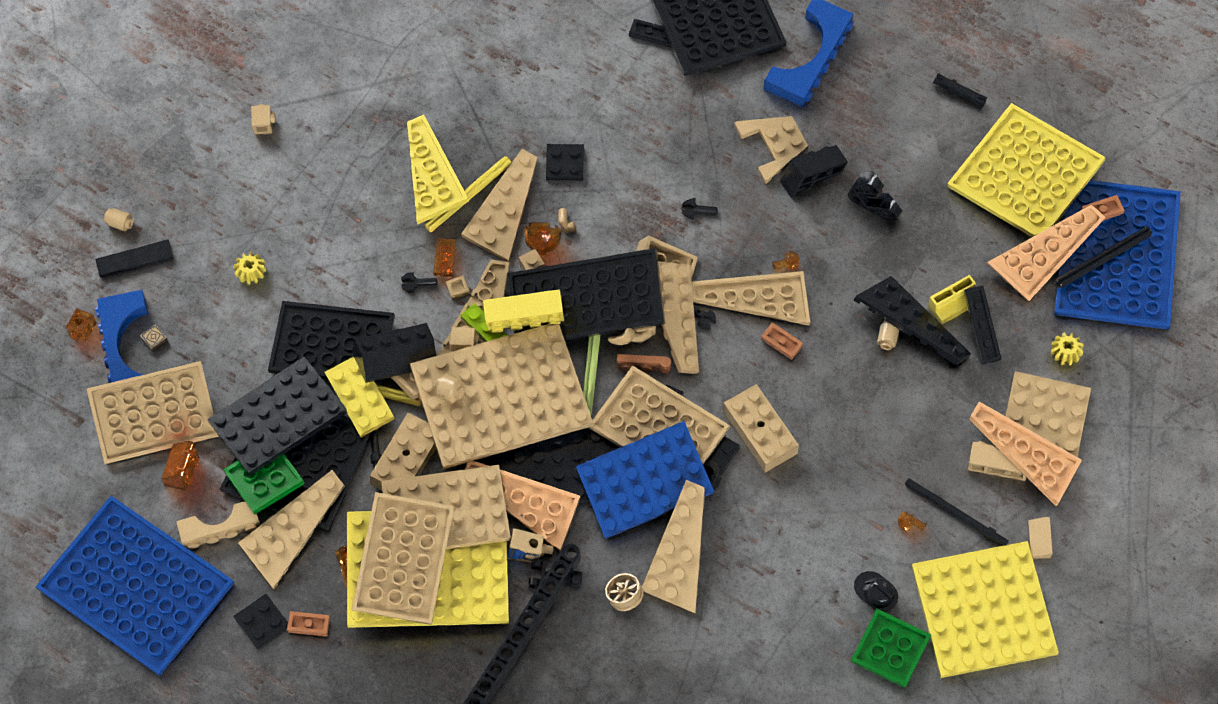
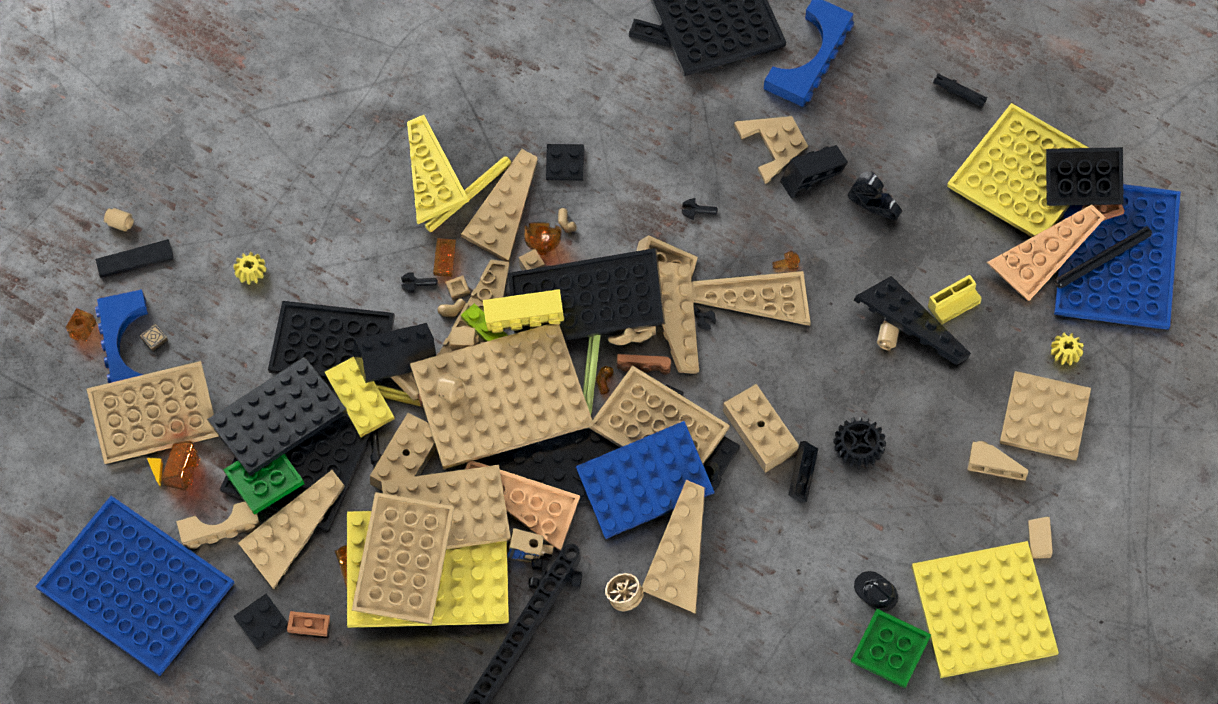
tan brick [251,104,276,134] -> none
nougat plate [761,322,803,360] -> none
clear orange plate [898,512,926,531] -> none
black bar [905,478,1009,546] -> none
black tile [964,285,1002,364] -> none
light nougat wing [969,402,1082,506] -> none
none -> yellow piece [147,458,163,486]
none -> tan arm [438,298,466,317]
none -> clear orange arm [596,366,614,394]
none -> black plate [788,441,818,503]
none -> black gear [833,417,886,469]
none -> black slope [1046,147,1124,206]

